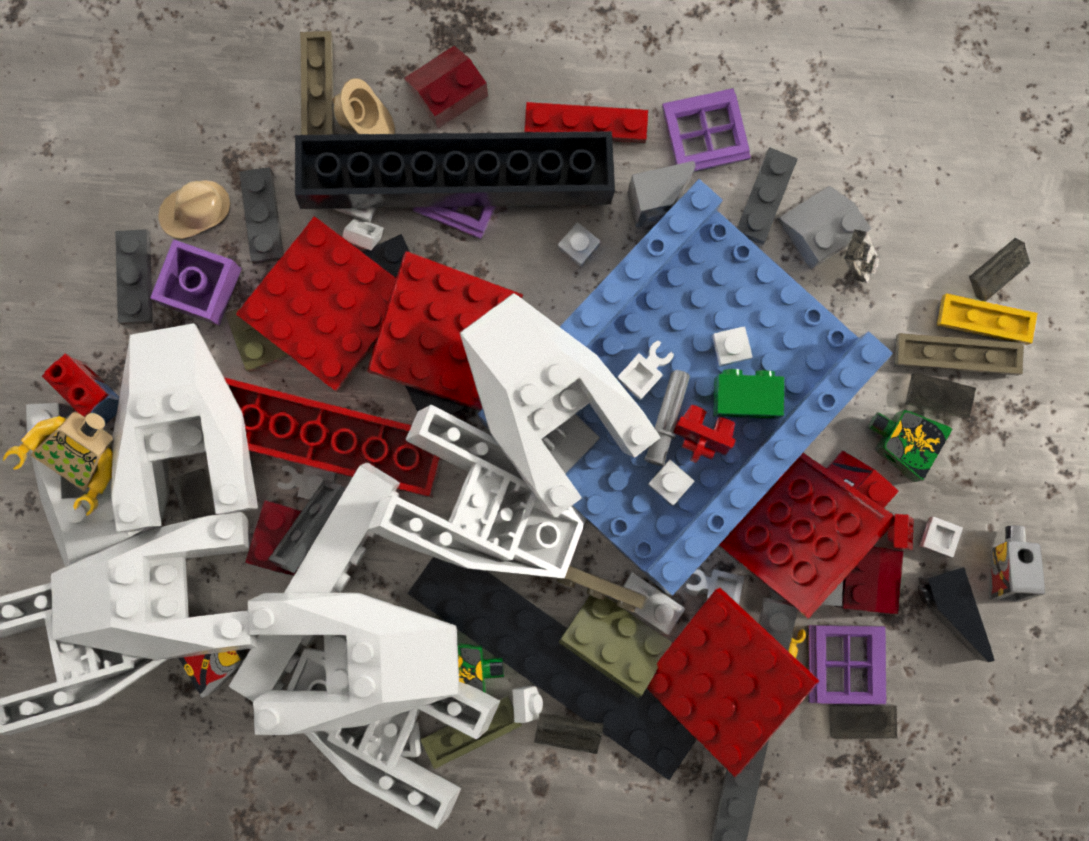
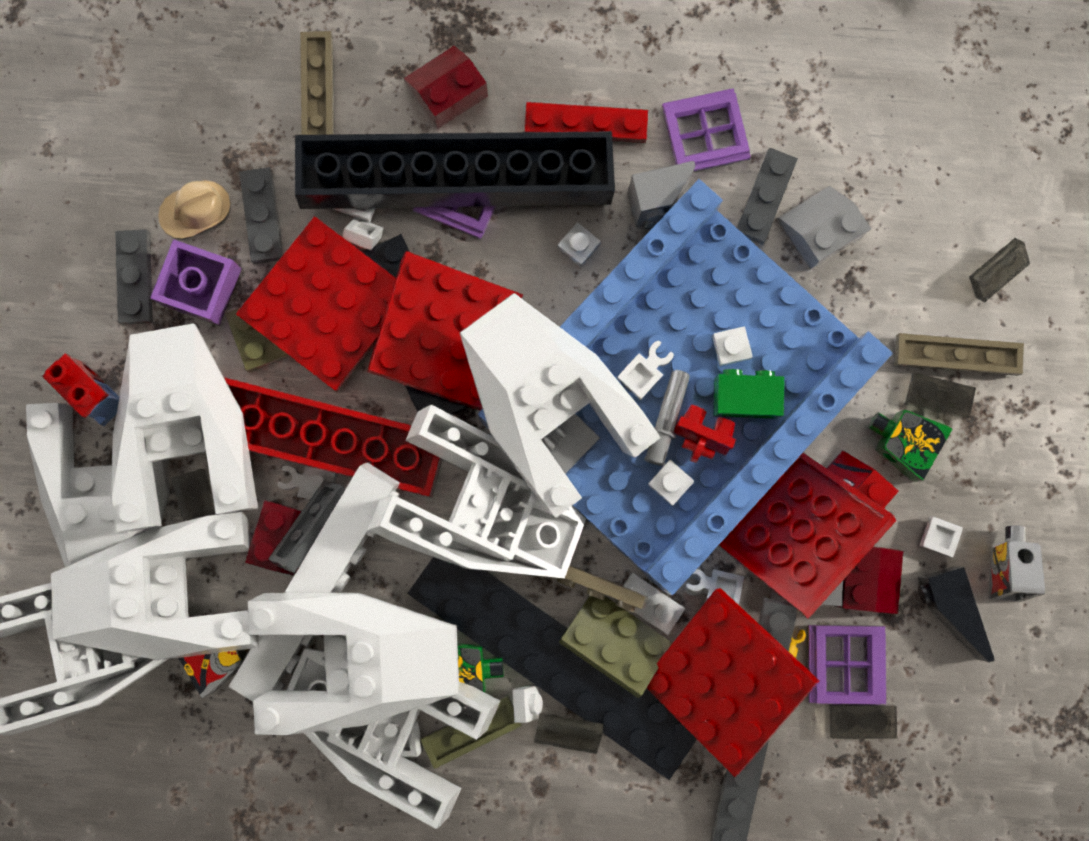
torso [3,412,113,516] -> none
tan piece [332,78,395,134] -> none
clear smoke plate [844,229,879,283] -> none
red plate [888,514,914,550] -> none
yellow plate [936,293,1038,345] -> none

